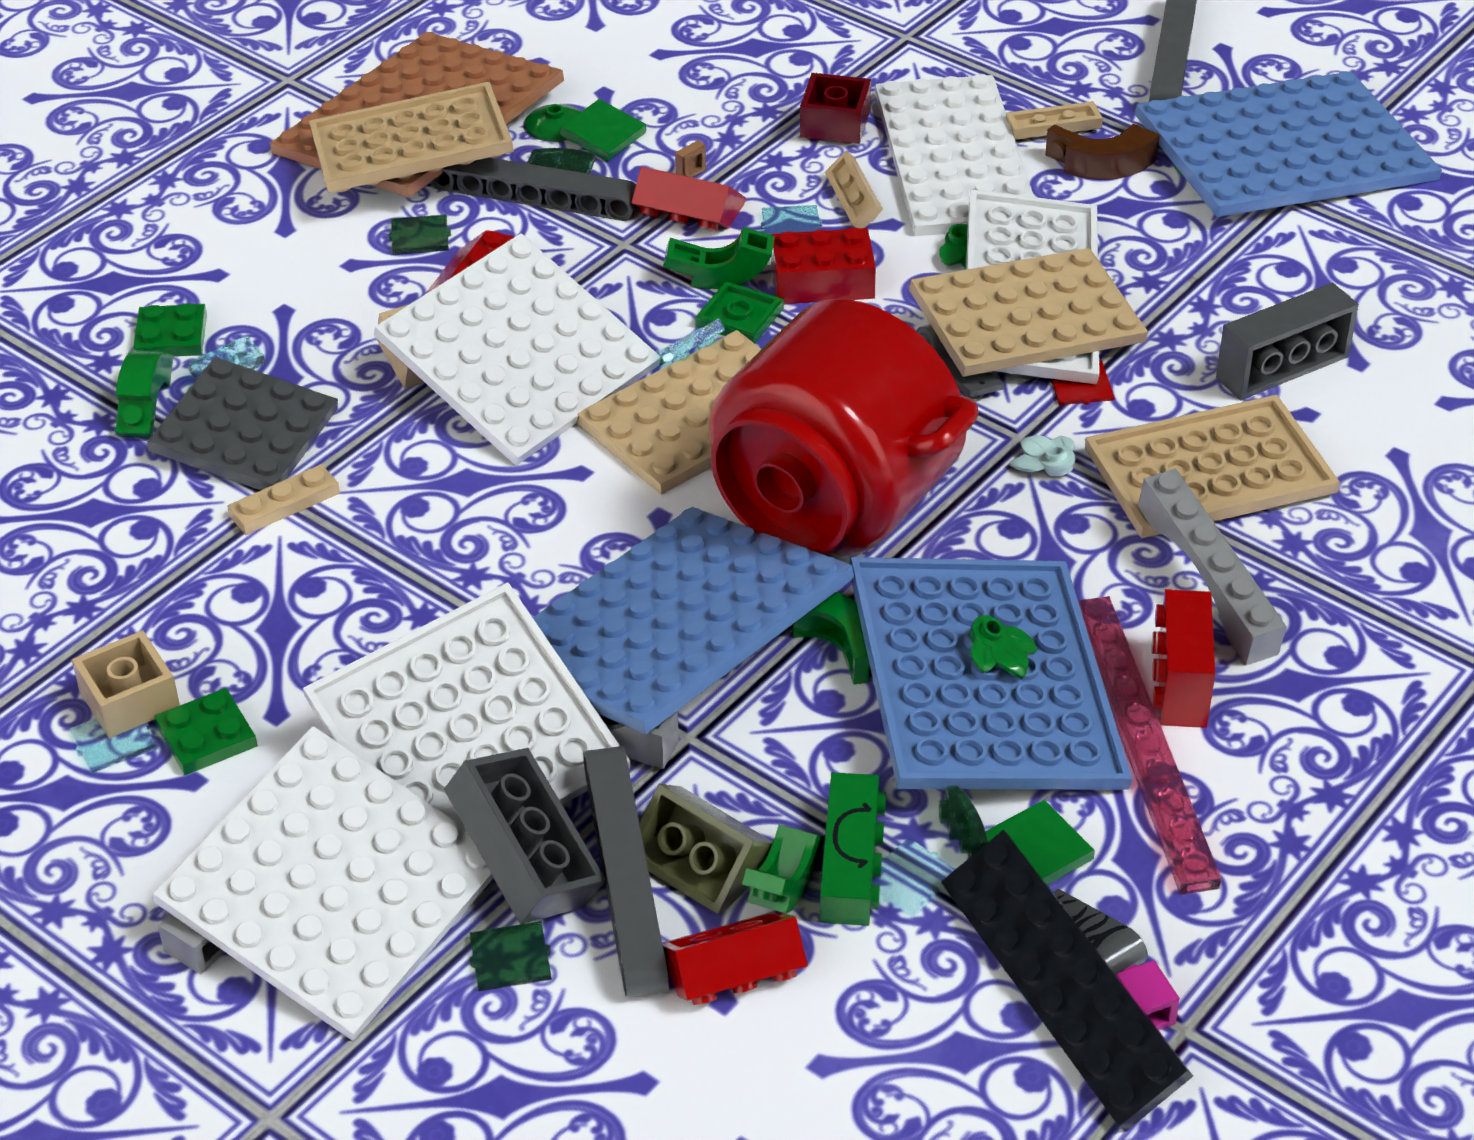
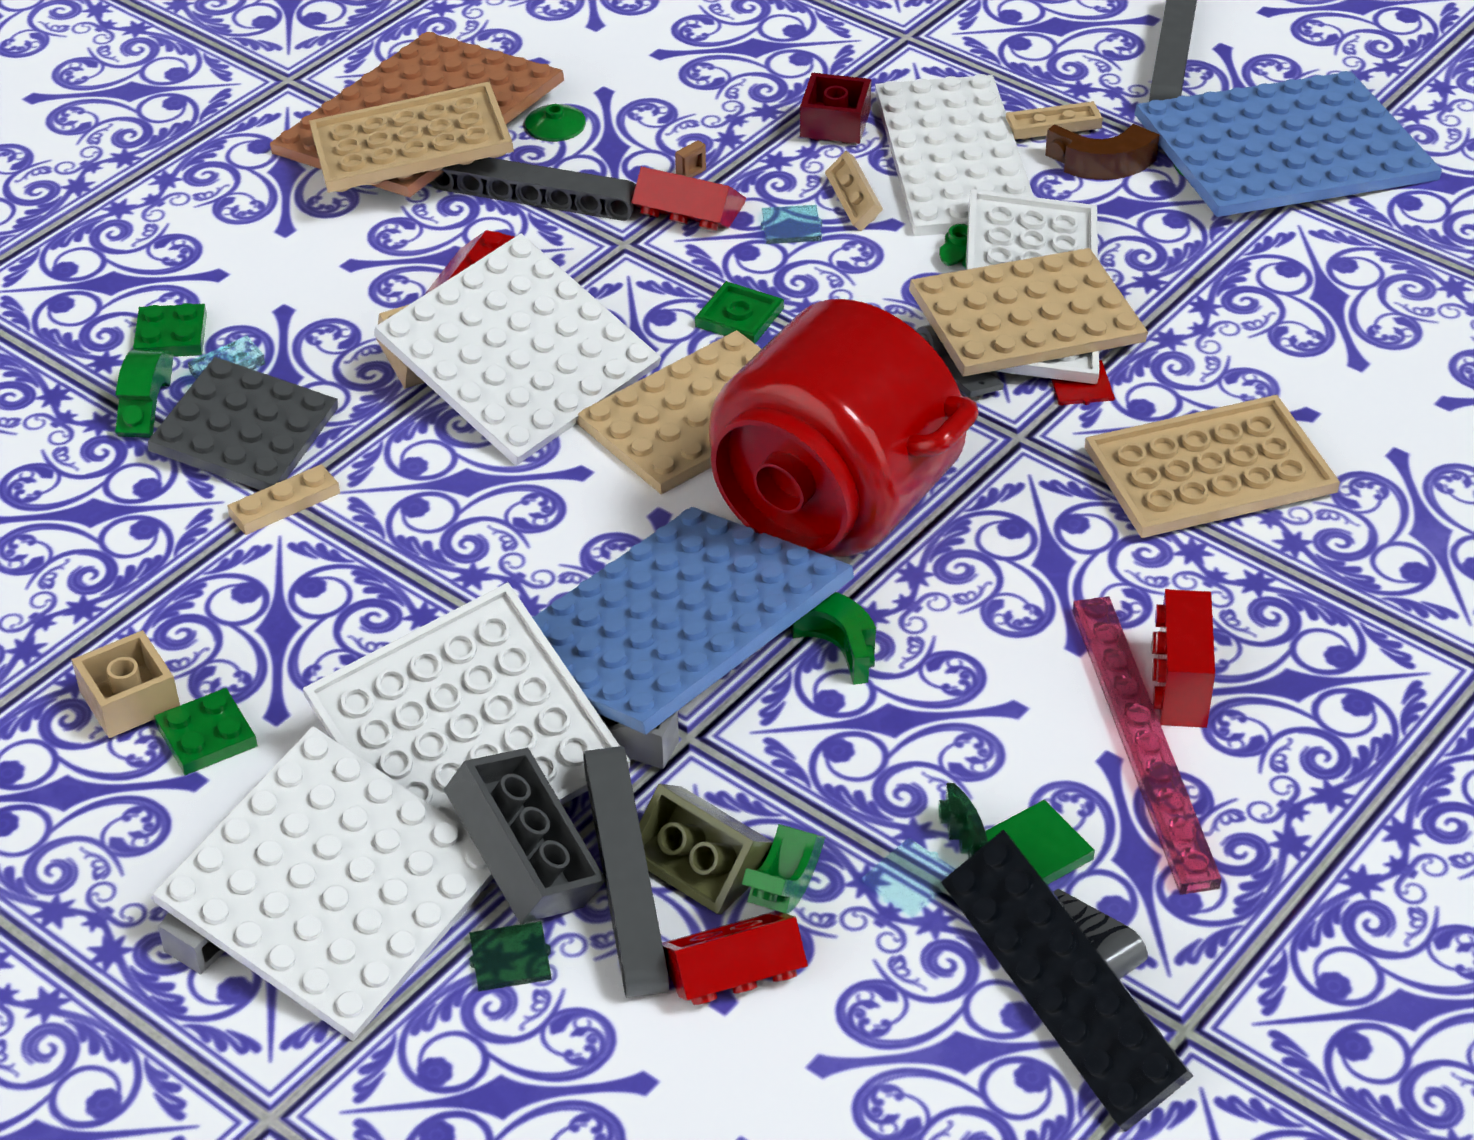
clear light blue piece [70,719,156,773] -> none
clear green piece [389,214,451,255] -> none
clear green slope [527,148,596,174] -> none
green tile [560,99,646,161] -> none
clear light blue plate [656,319,725,366] -> none
green arch [663,227,774,289] -> none
red brick [771,227,876,304] -> none
green brick [820,772,886,926] -> none
medium blue plate [849,557,1132,790] -> none
green plate [970,615,1037,679] -> none
light aqua plate [1009,435,1075,476] -> none
dark pink brick [1116,960,1180,1030] -> none
light grey arch [1138,468,1287,666] -> none
dark grey brick [1216,282,1359,401] -> none

